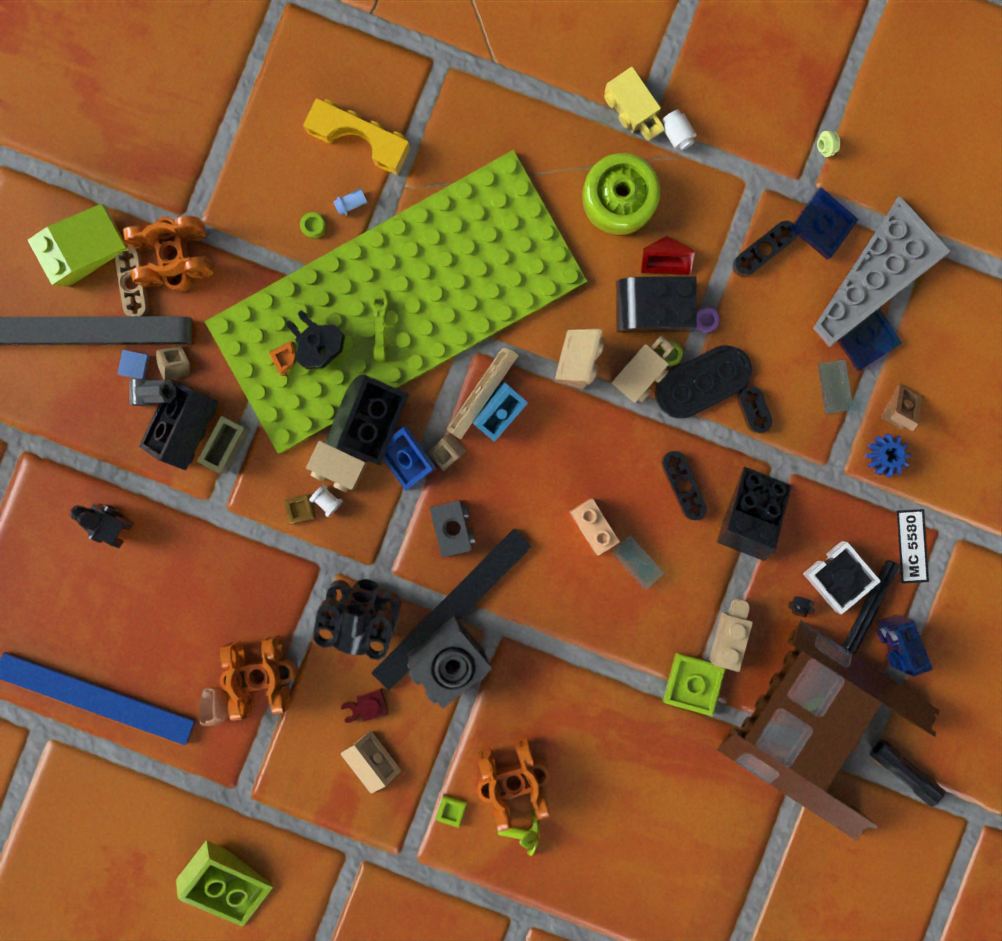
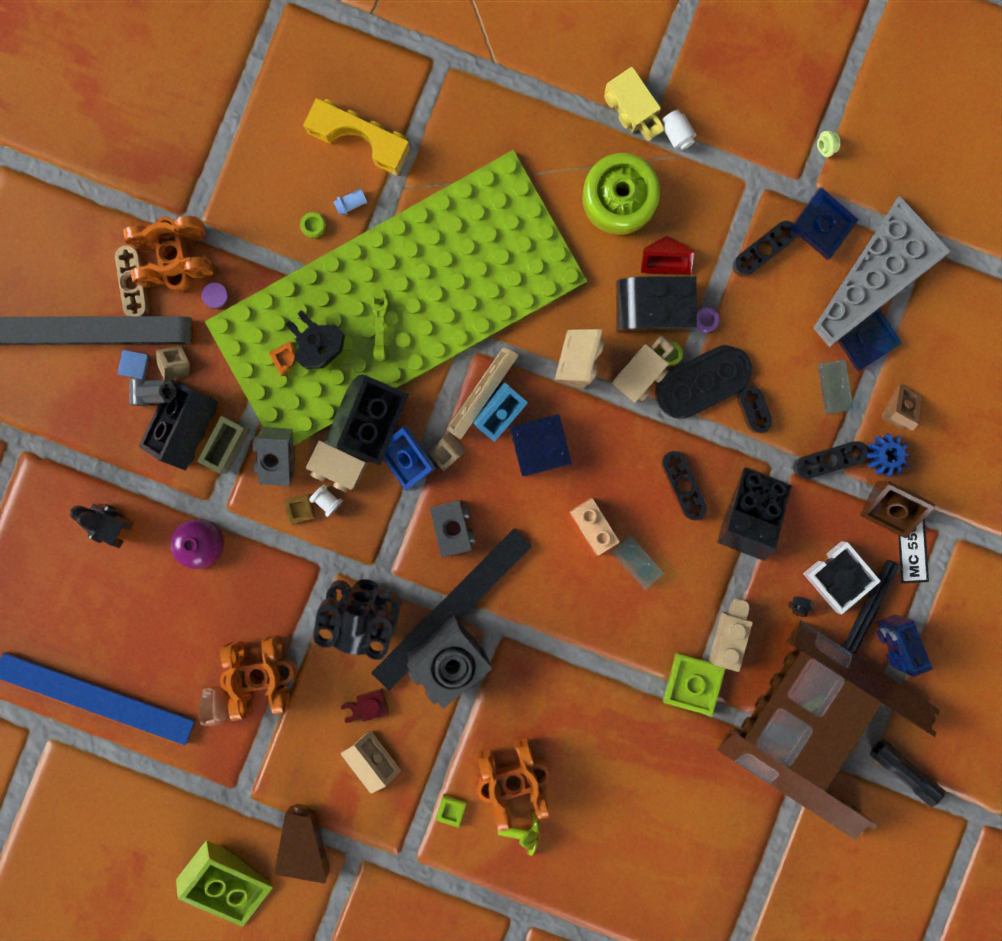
lime slope [28,203,128,287] -> none
none -> magenta cylinder [170,519,224,569]
none -> medium lavender tile [202,283,229,309]
none -> dark grey brick [253,427,294,486]
none -> reddish brown slope [274,804,330,884]
none -> clear blue brick [509,414,572,477]
none -> black beam [793,441,868,479]
none -> reddish brown slope [860,481,935,539]

